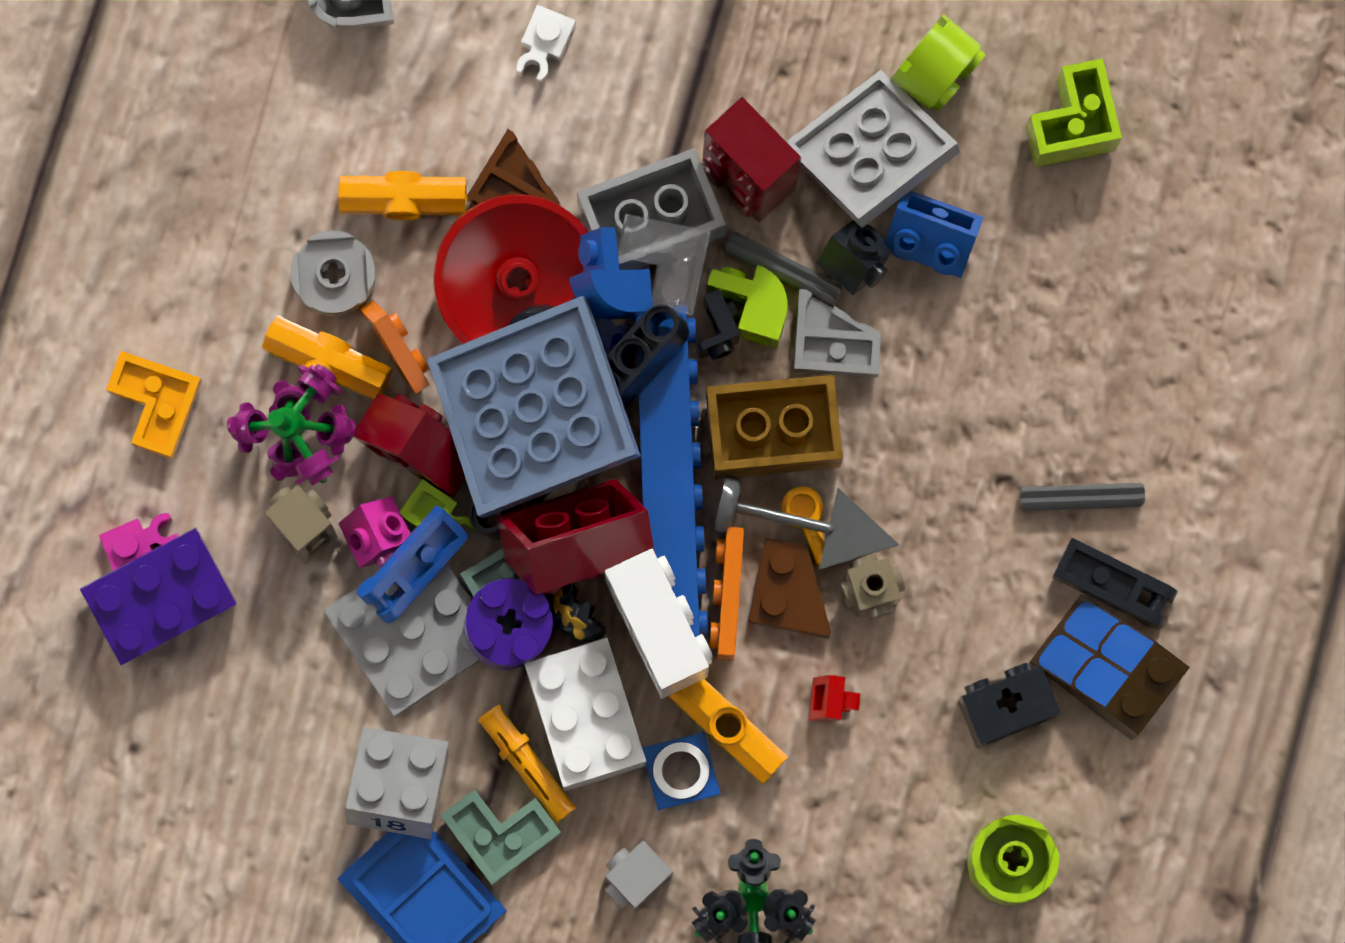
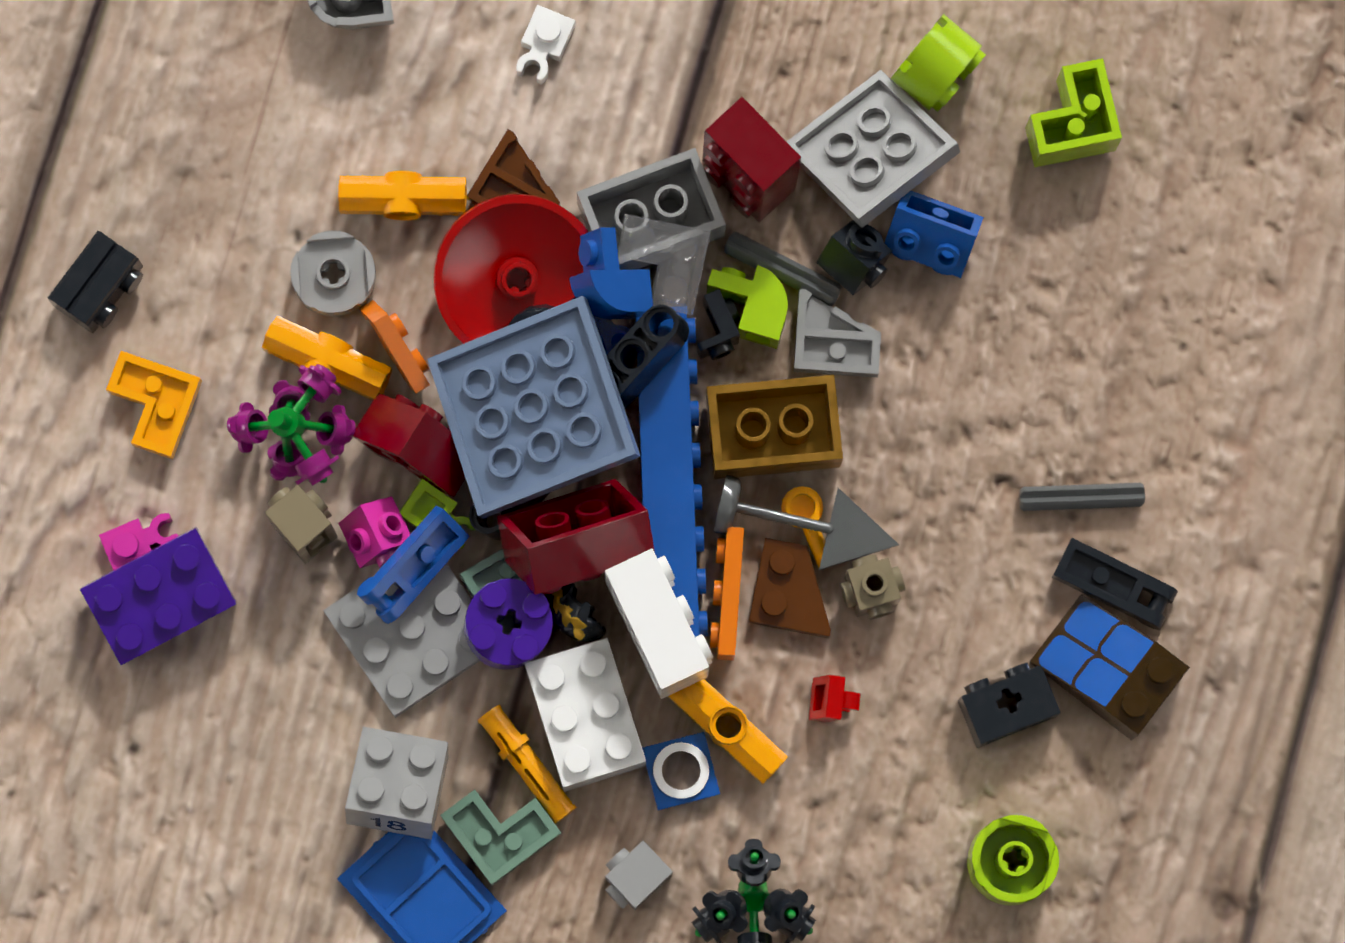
none -> black brick [47,231,143,333]

